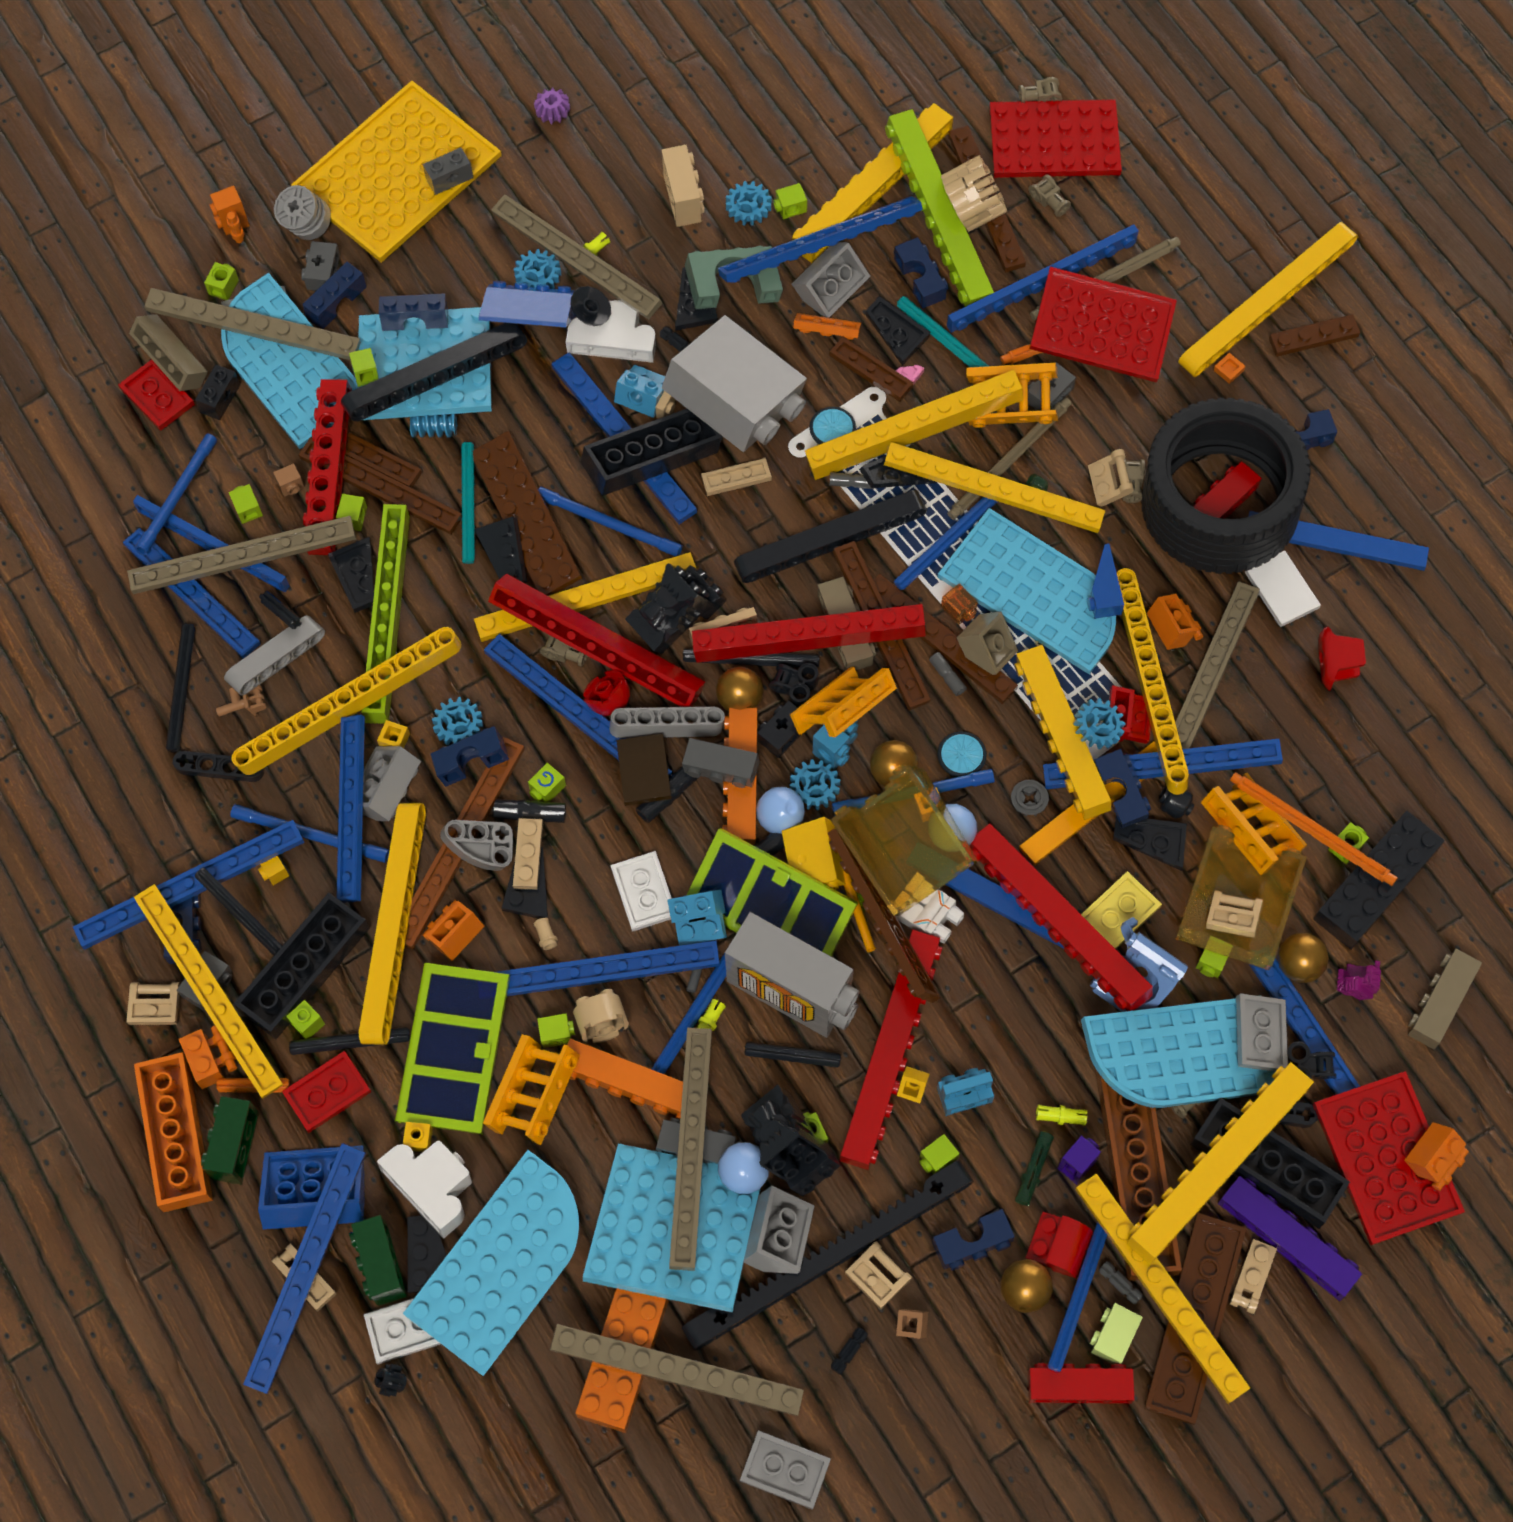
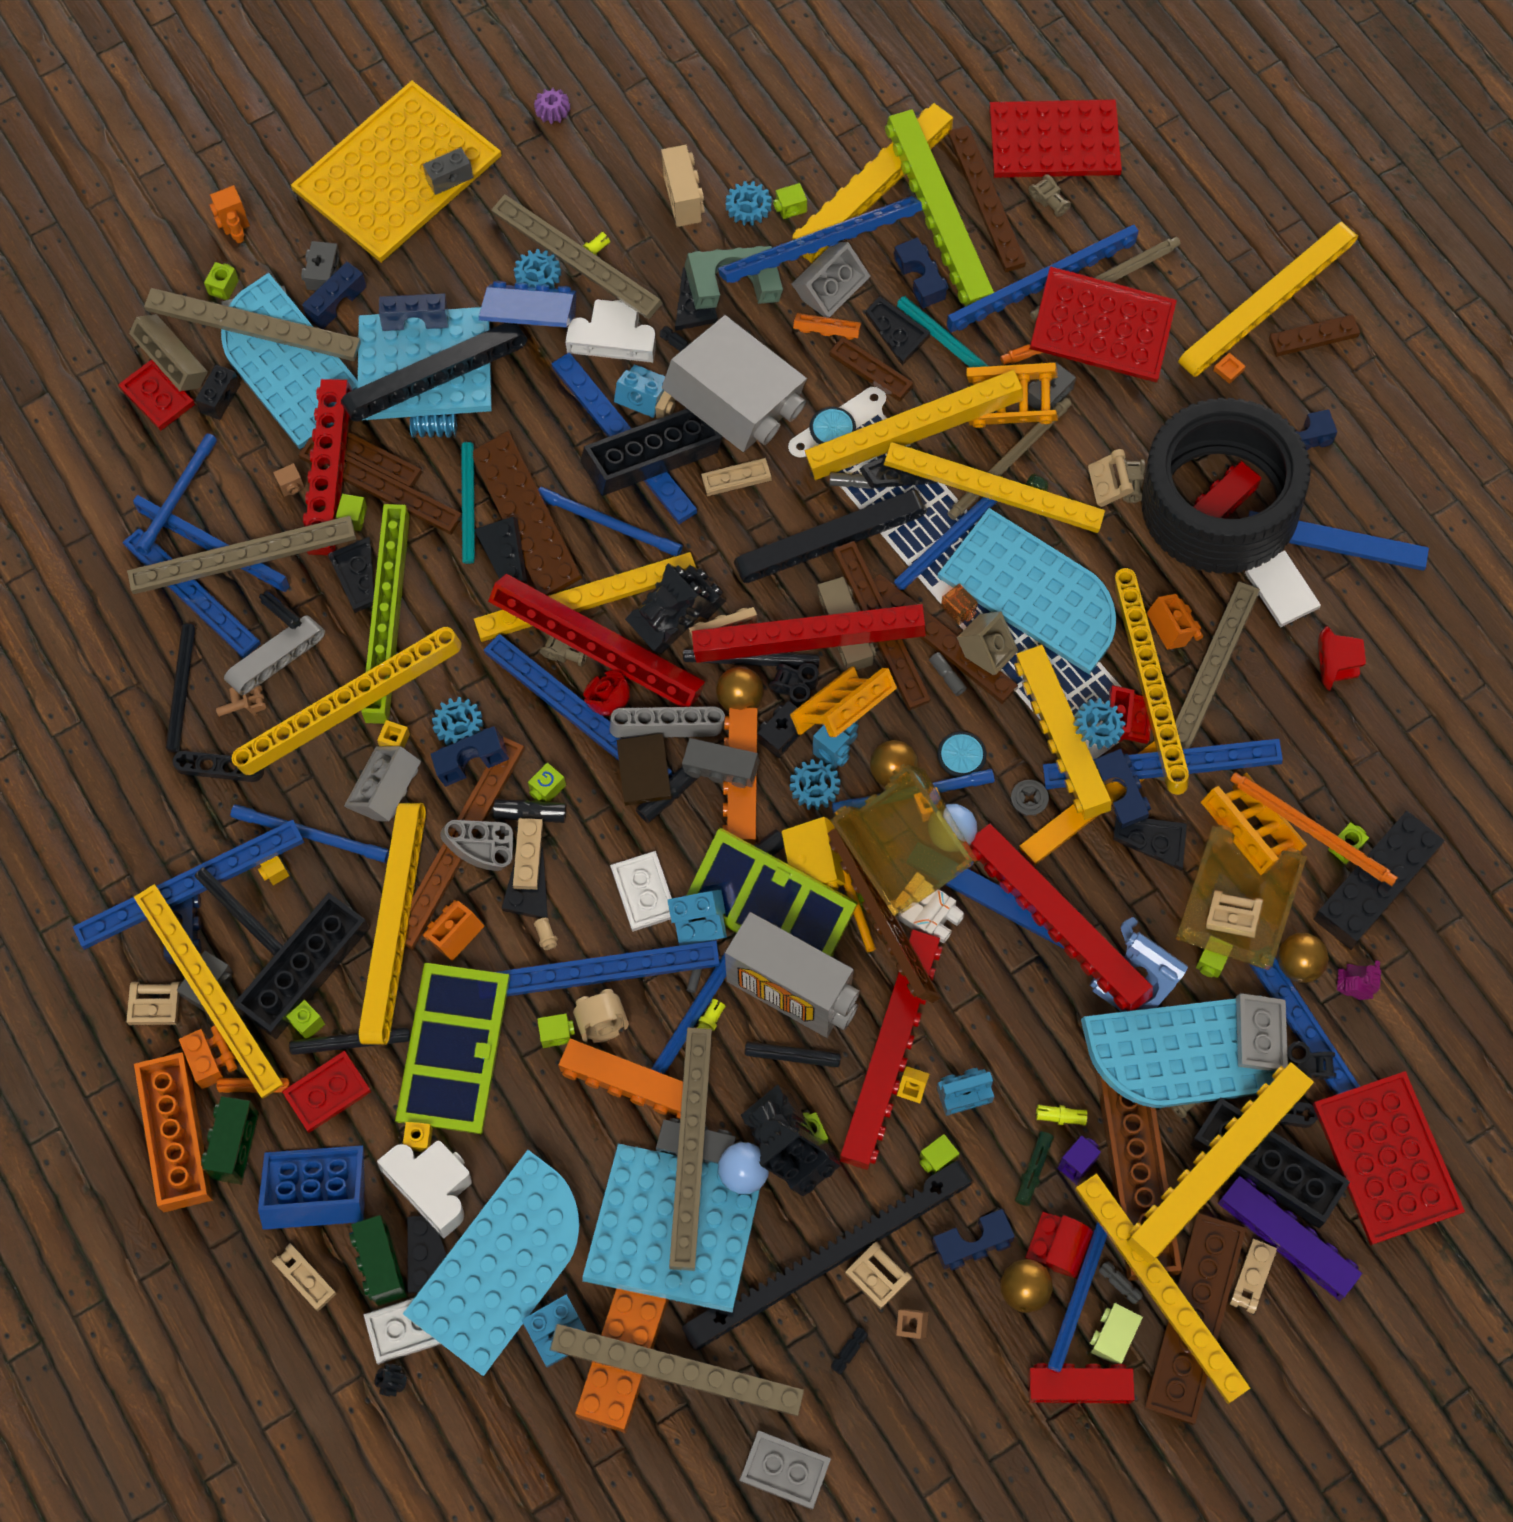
lime brick [228,484,263,524] -> none
blue plate [243,1143,366,1394] -> none
light grey wheel [274,185,331,240] -> none
blue tile [337,715,365,903] -> none
lime brick [349,348,379,387] -> none
light orange fence [483,1034,580,1145] -> none
black dish [570,286,611,326] -> none
light grey slope [743,1186,814,1274] -> none
light blue piece [756,787,805,834] -> none
bright pink tile [896,365,924,385] -> none
tan piece [941,155,1008,232] -> none
dark tan connector [1018,77,1062,103] -> none
light yellow plate [1081,871,1162,949] -> none
blue slope [1087,544,1124,619] -> none
black head [1157,786,1195,819] -> none
orange brick [1404,1122,1469,1191] -> none
dark tan brick [1408,949,1482,1049] -> none
none -> dark azure brick [522,1294,586,1368]

